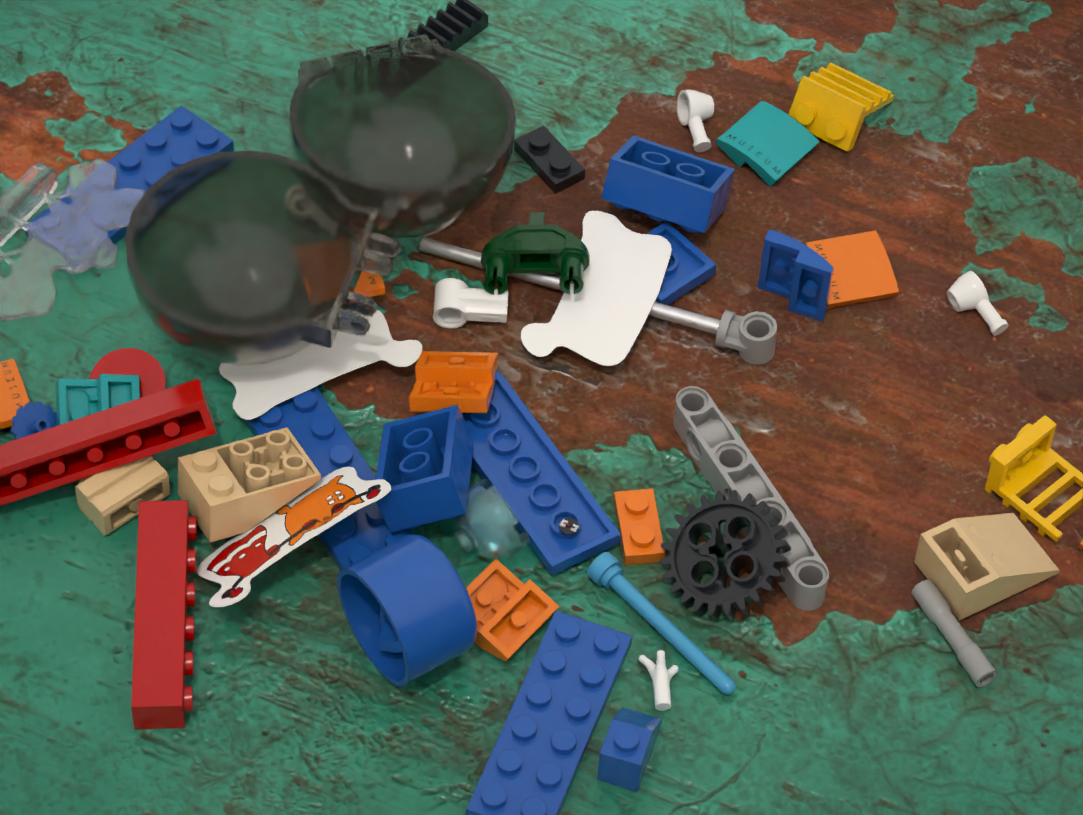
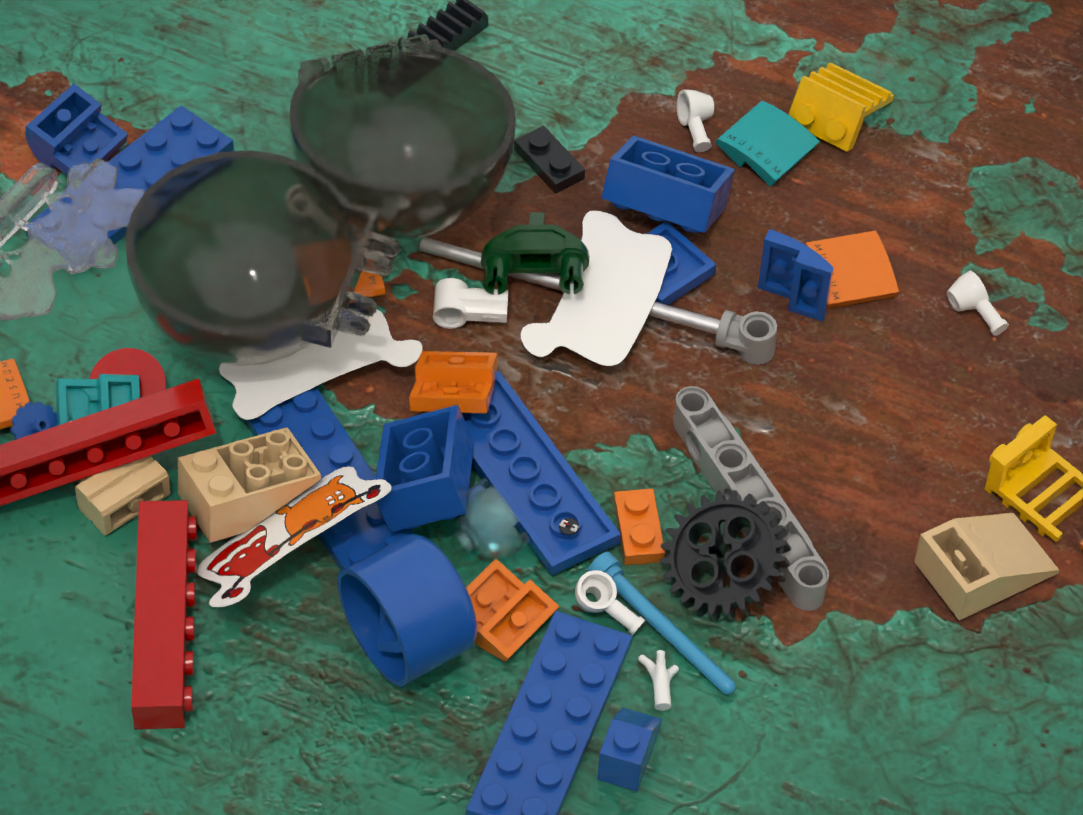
light grey piece [911,579,997,687] -> none
none -> blue brick [25,83,128,184]
none -> white bar [575,570,645,636]

